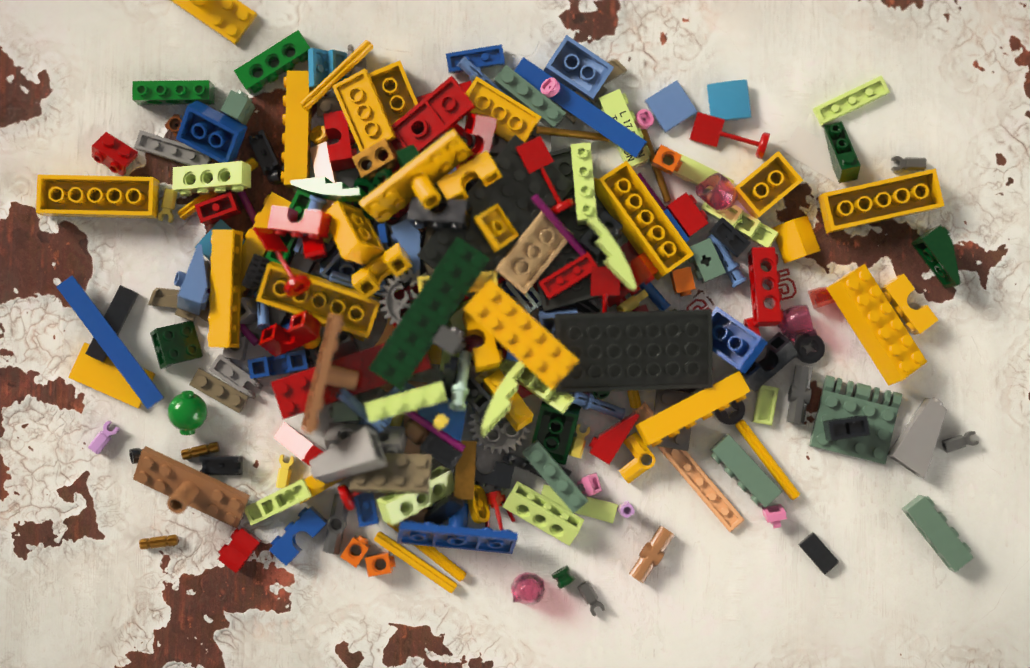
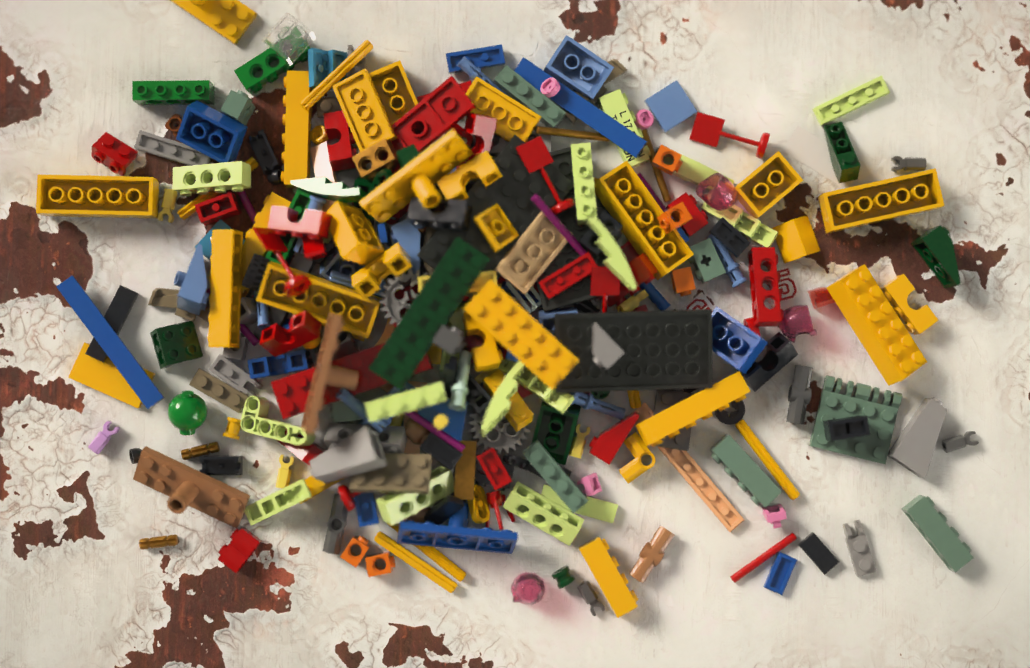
blue arch [269,506,328,566] -> none
lavender bar [617,501,634,518] -> none
dark azure slope [707,80,752,121] -> none
yellowish green tile [752,385,779,426] -> none
black gear [794,333,825,364] -> none
none -> yellow bush [223,417,241,440]
none -> yellowish green beam [240,396,315,446]
none -> clear slope [262,12,316,66]
none -> red plate [476,447,512,491]
none -> yellow brick [579,536,638,618]
none -> light grey slope [592,322,624,369]
none -> orange brick [657,202,692,234]
none -> red bar [730,532,797,583]
none -> blue tile [763,552,797,595]
none -> light grey hinge [843,520,876,577]

